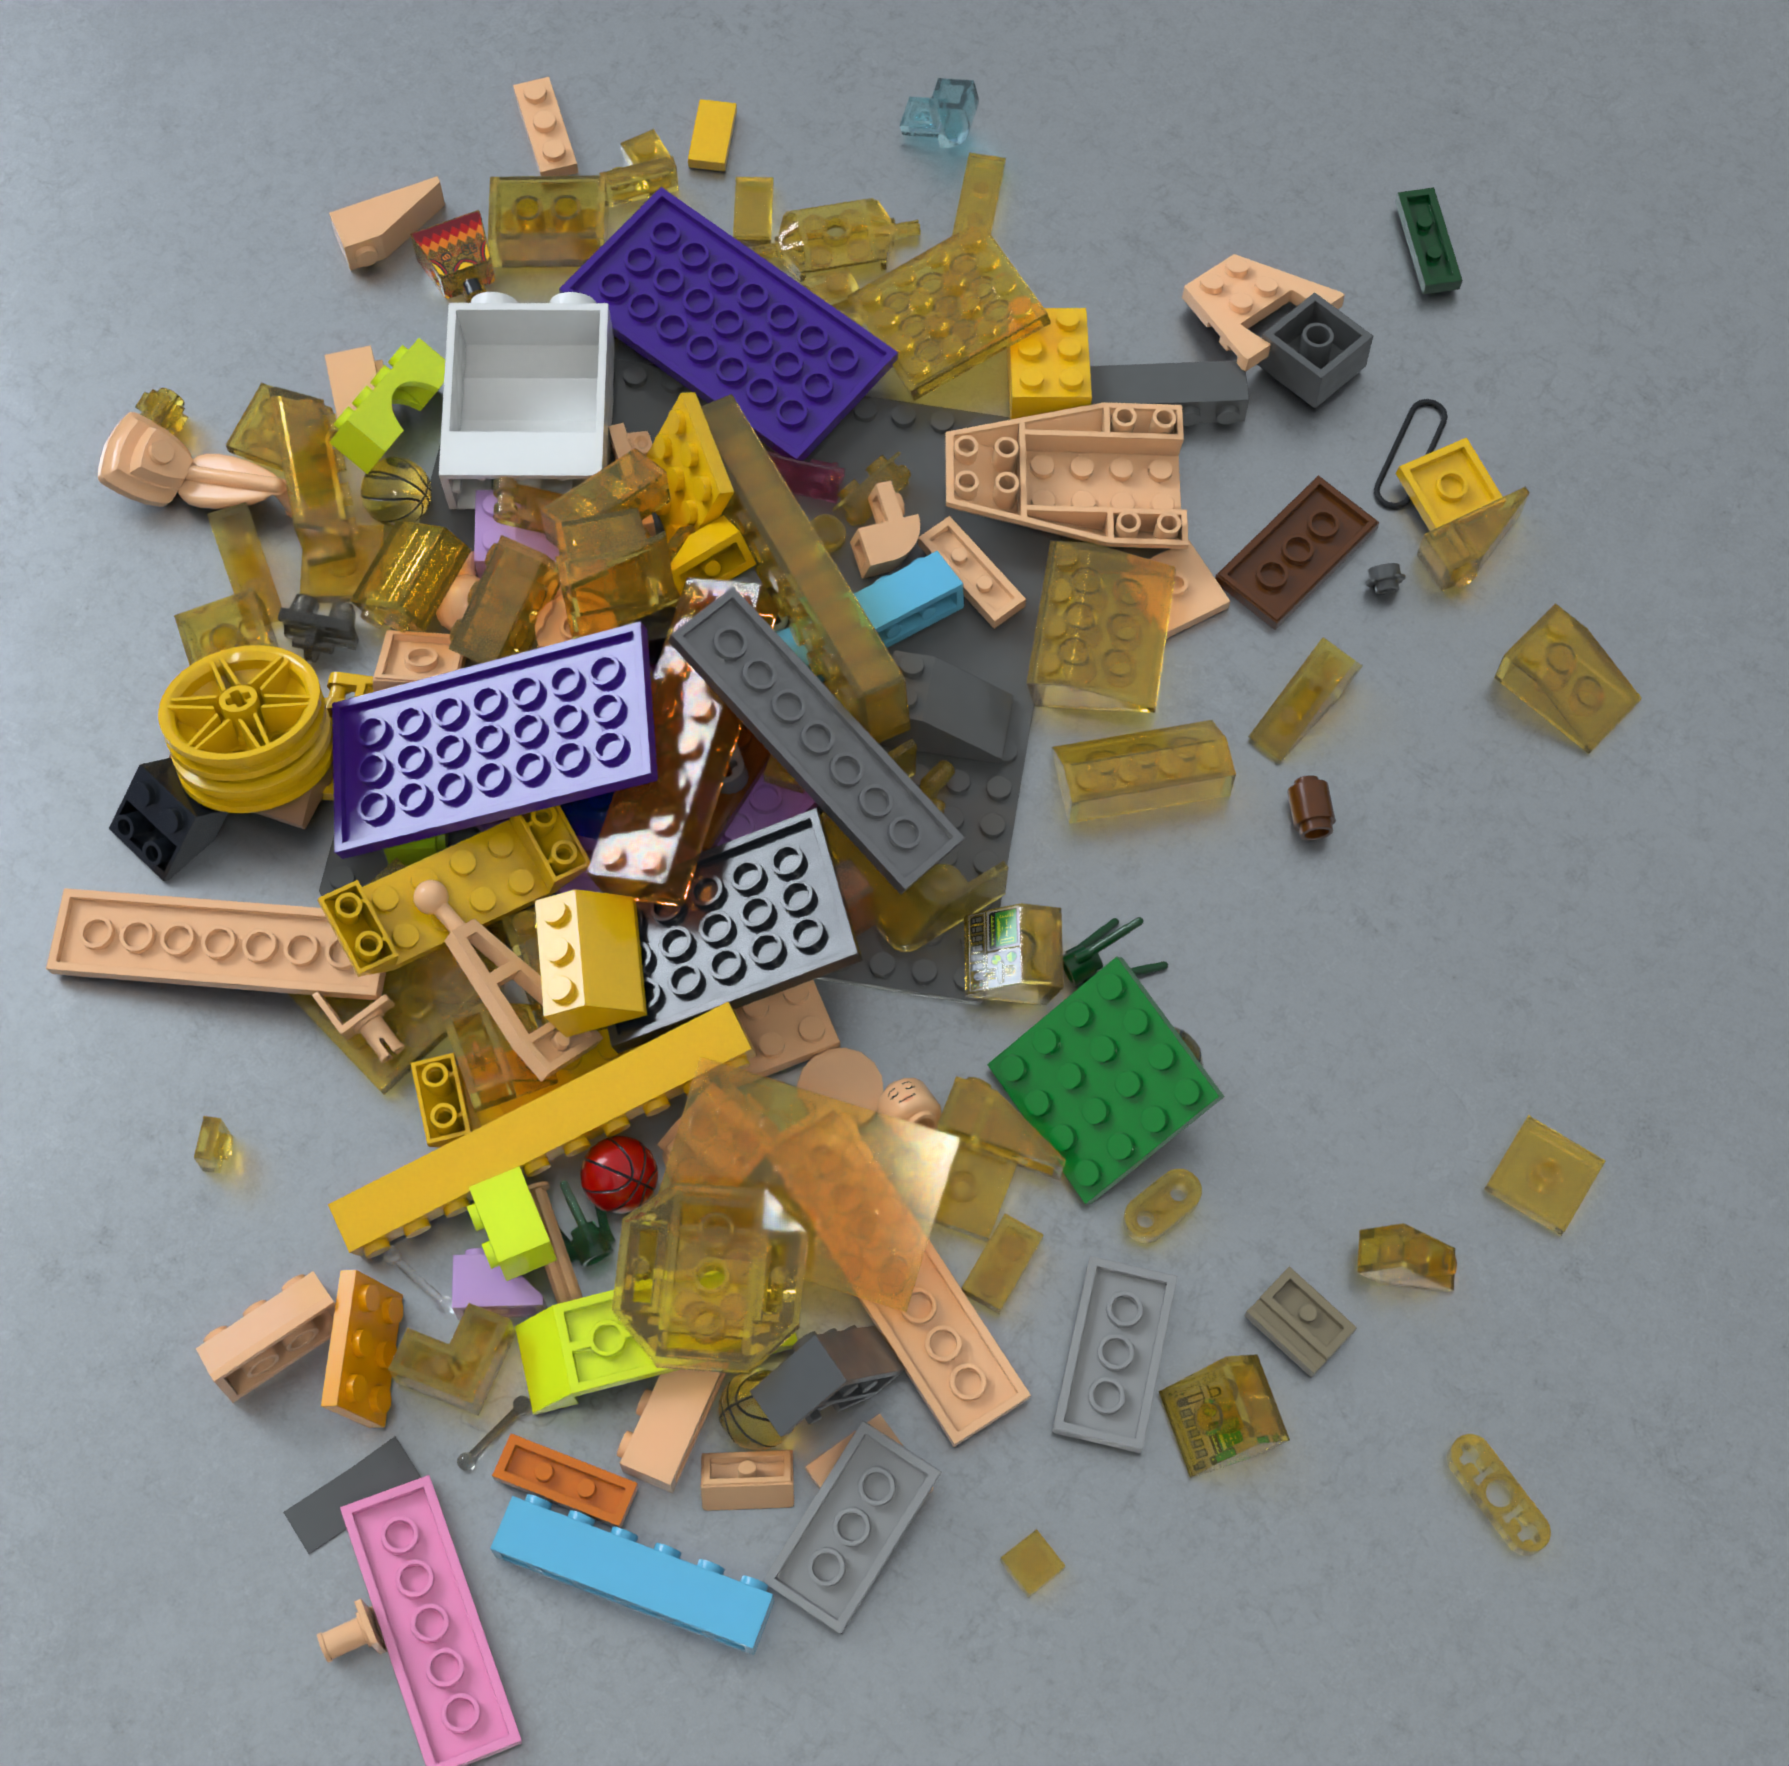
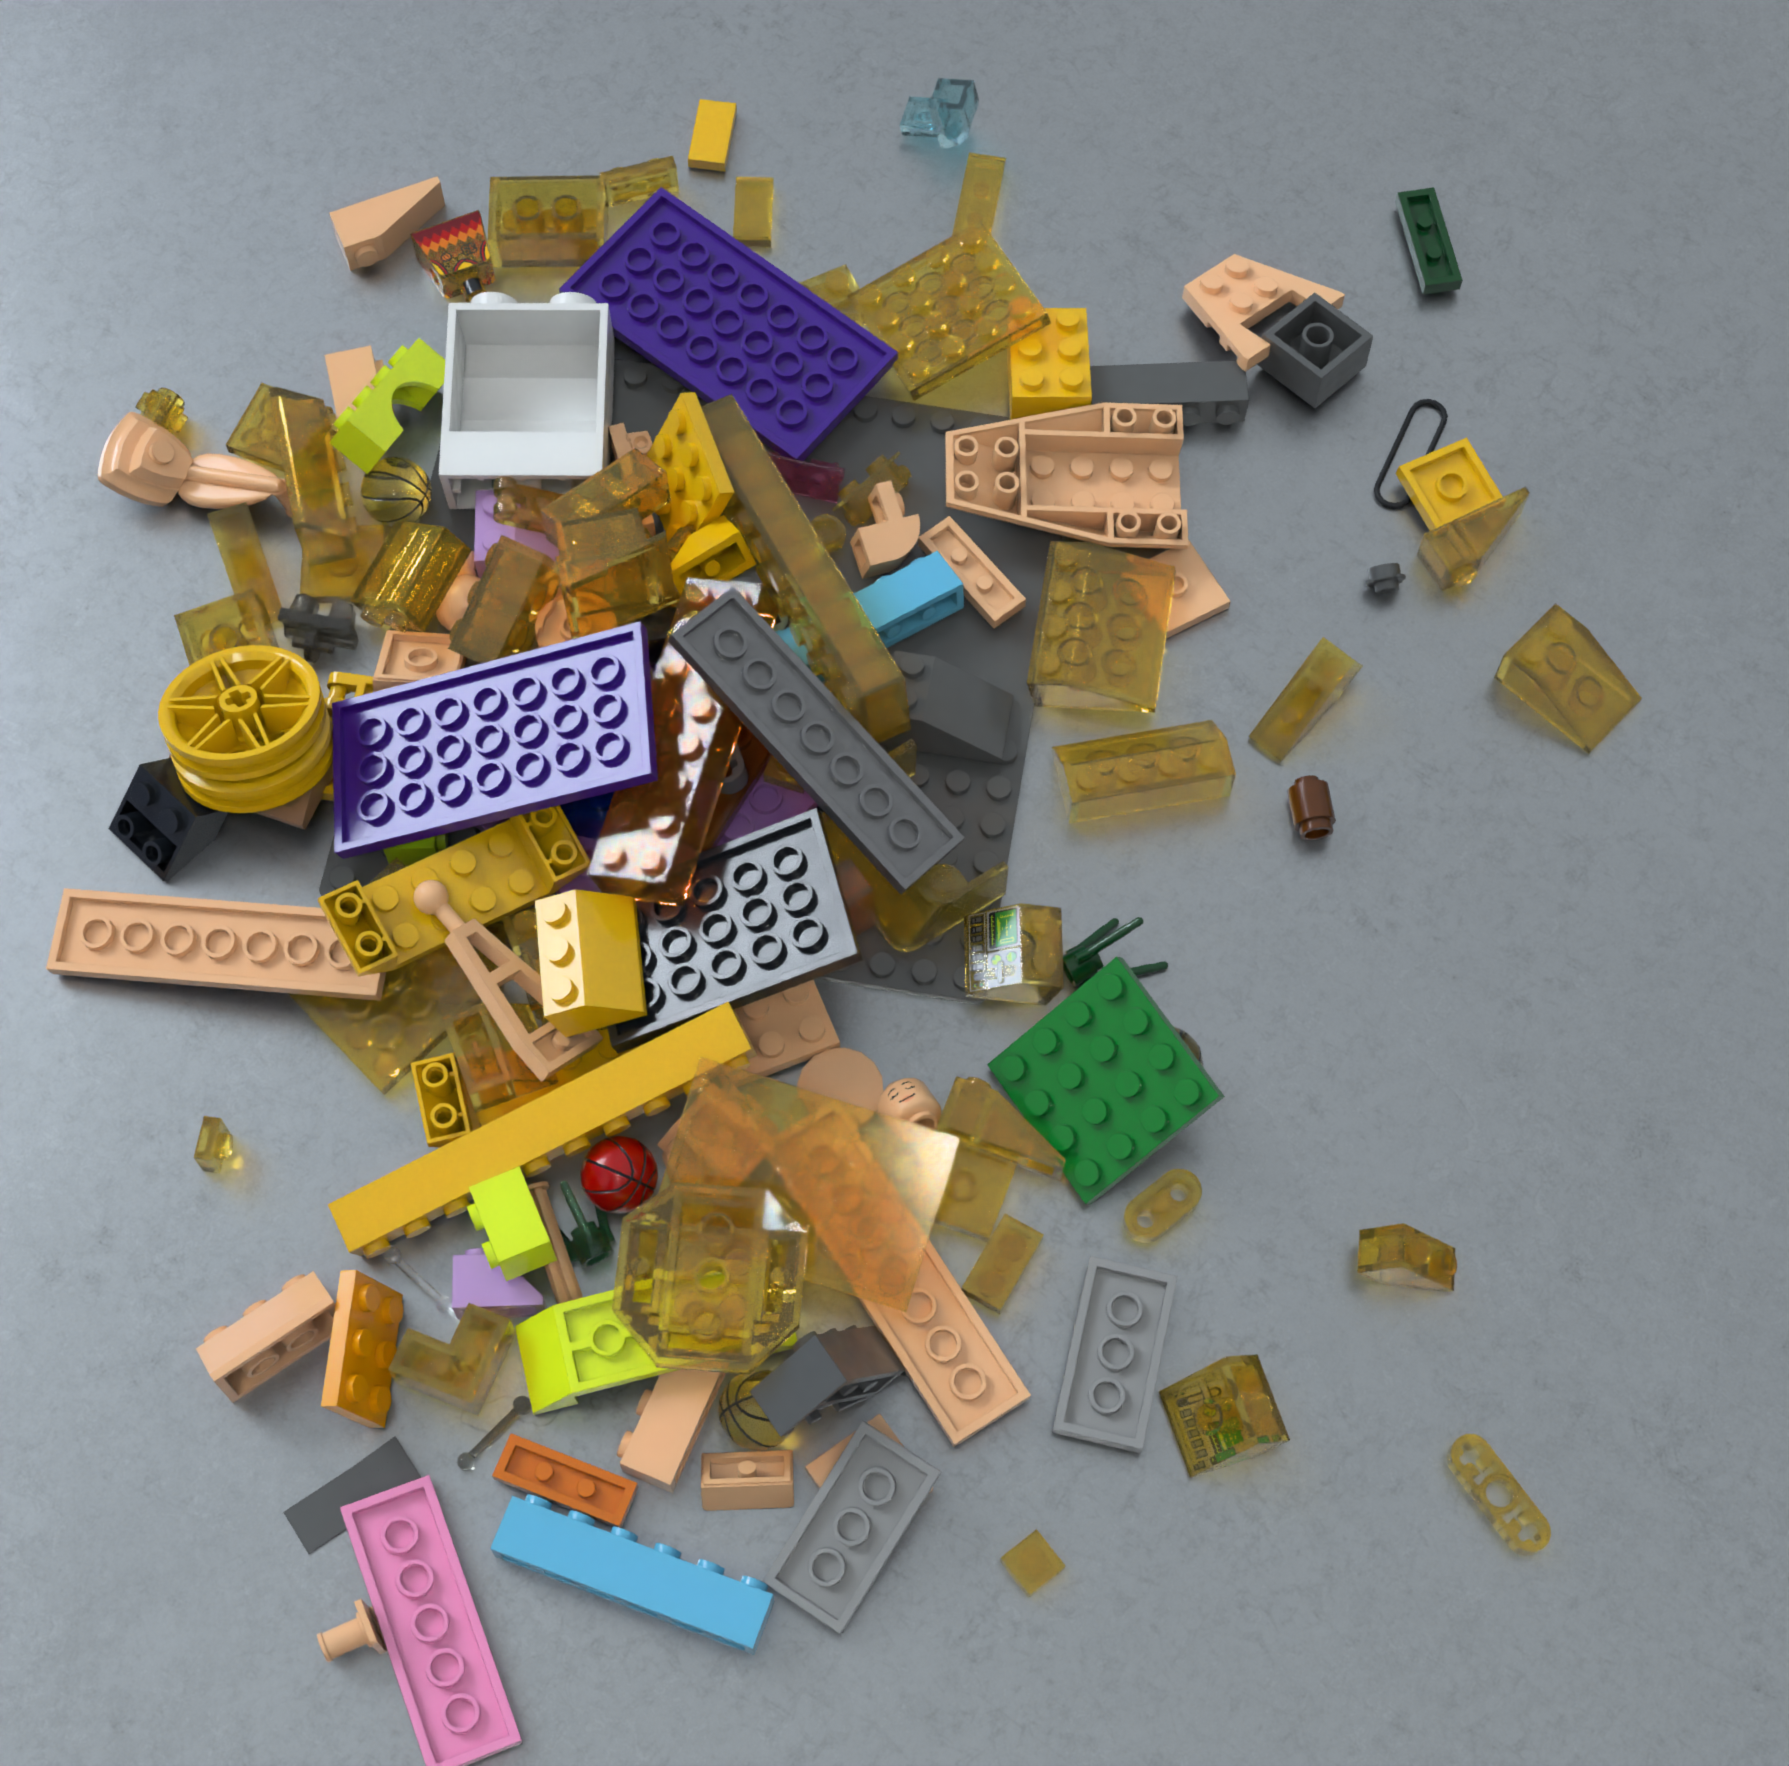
light nougat bracket [312,991,405,1063] -> none
light nougat plate [513,77,578,182] -> none
clear yellow plate [620,129,671,179] -> none
clear yellow plate [752,198,921,284] -> none
clear yellow arm [919,760,955,814] -> none
reddish brown tile [1215,475,1379,630] -> none
dark tan plate [1244,1266,1357,1378] -> none
clear yellow plate [1484,1115,1606,1236] -> none

